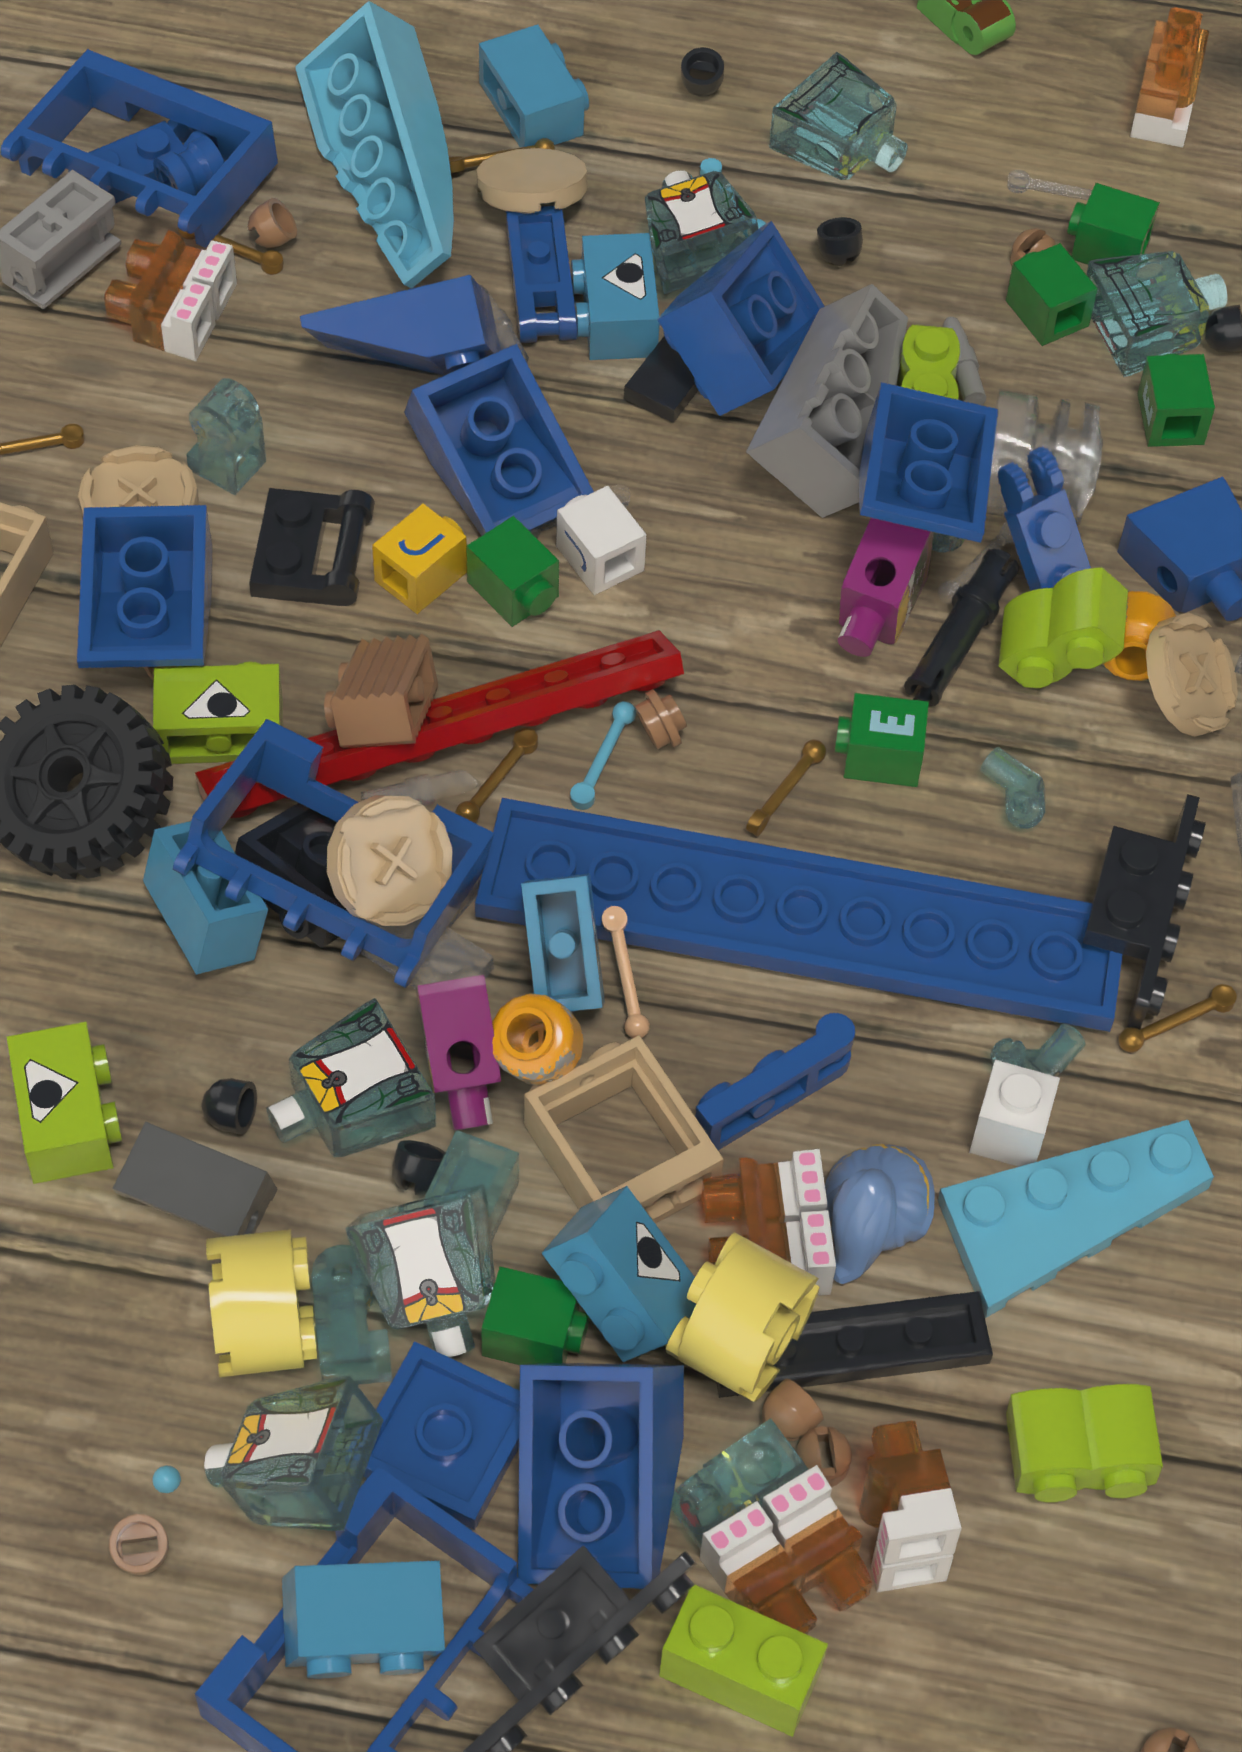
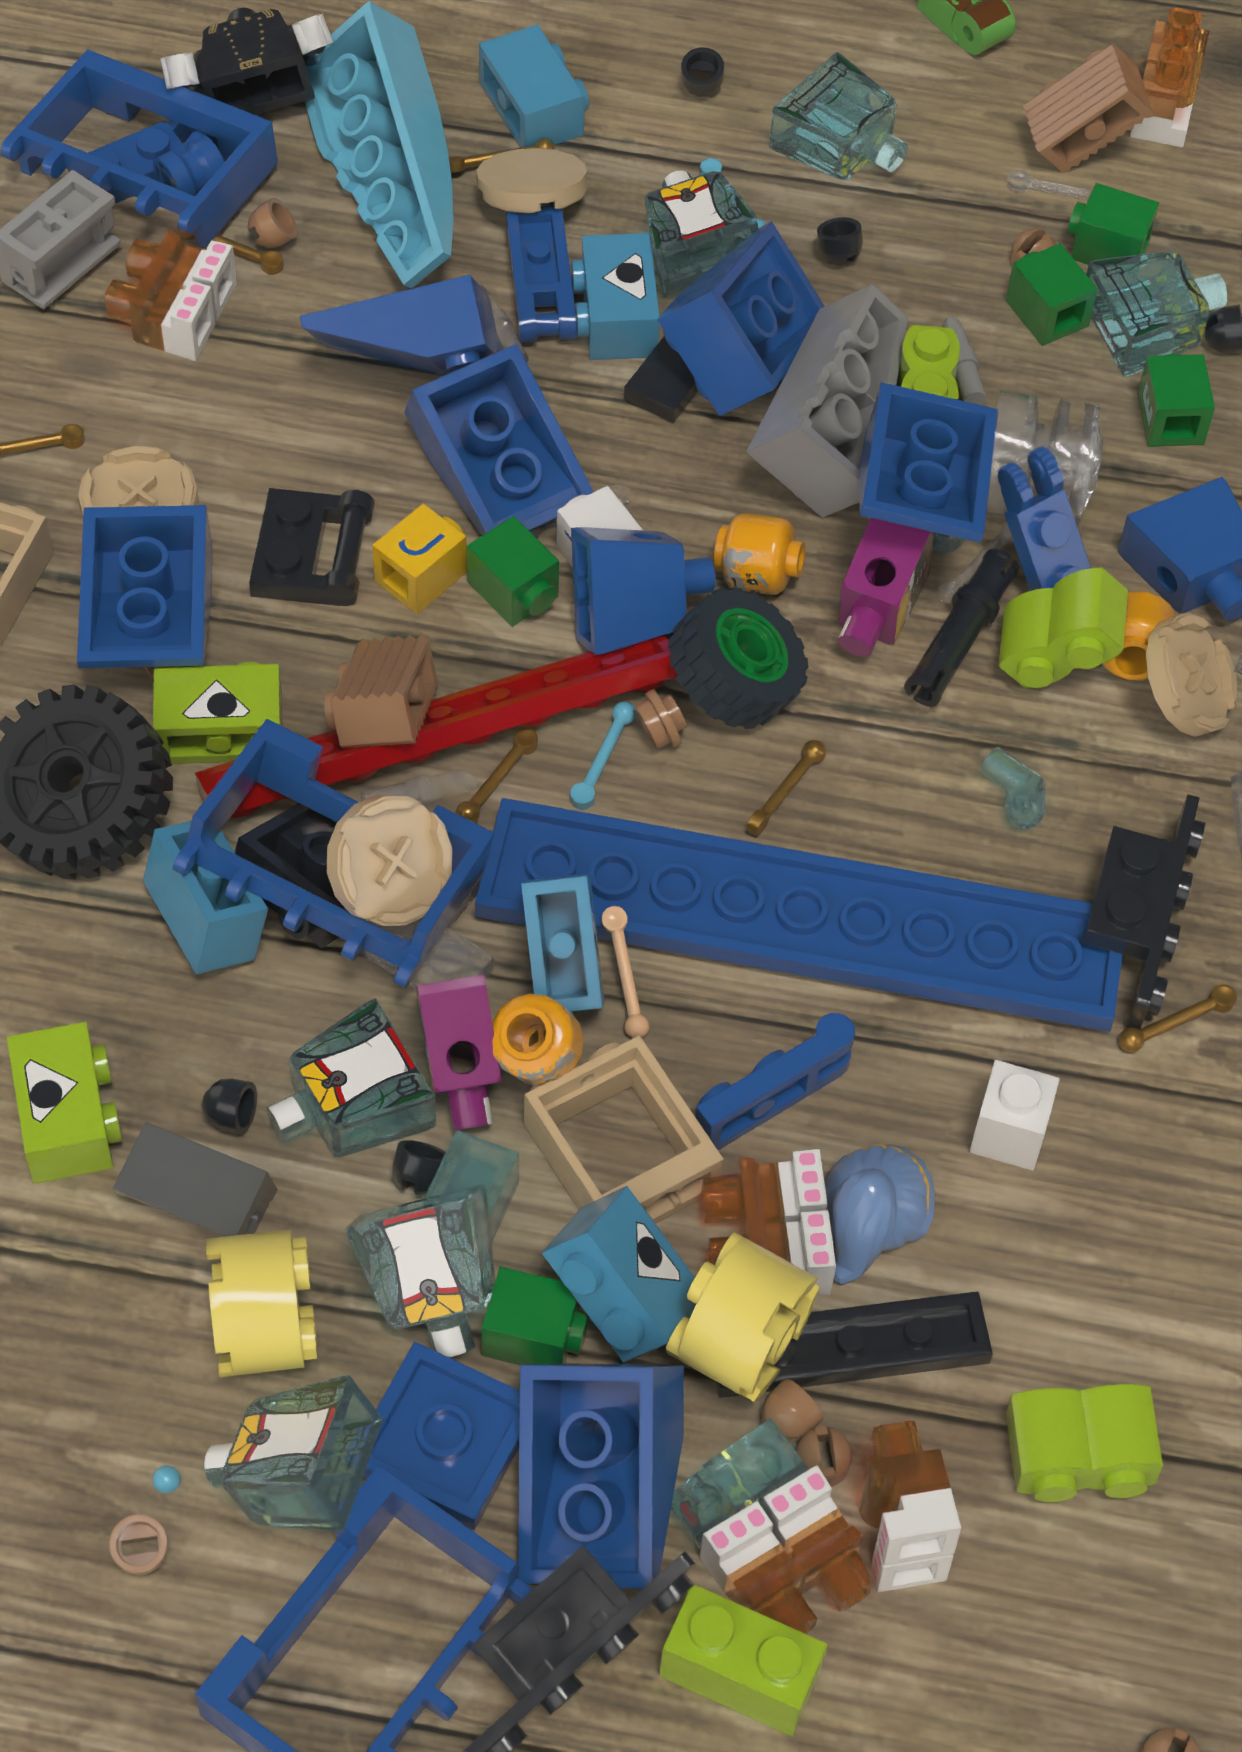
clear light blue leg [186,378,266,495] -> none
dark azure brick [282,1561,445,1679] -> none
clear light blue leg [311,1245,392,1387] -> none
green brick [834,693,929,787] -> none
medium azure wing [937,1120,1214,1318] -> none
clear light blue arm [990,1024,1086,1077] -> none
none -> black torso [160,7,334,115]
none -> blue torso [571,527,716,655]
none -> black wheel [668,587,809,729]
none -> light orange head [714,513,806,595]
none -> medium nougat brick [1022,43,1153,172]

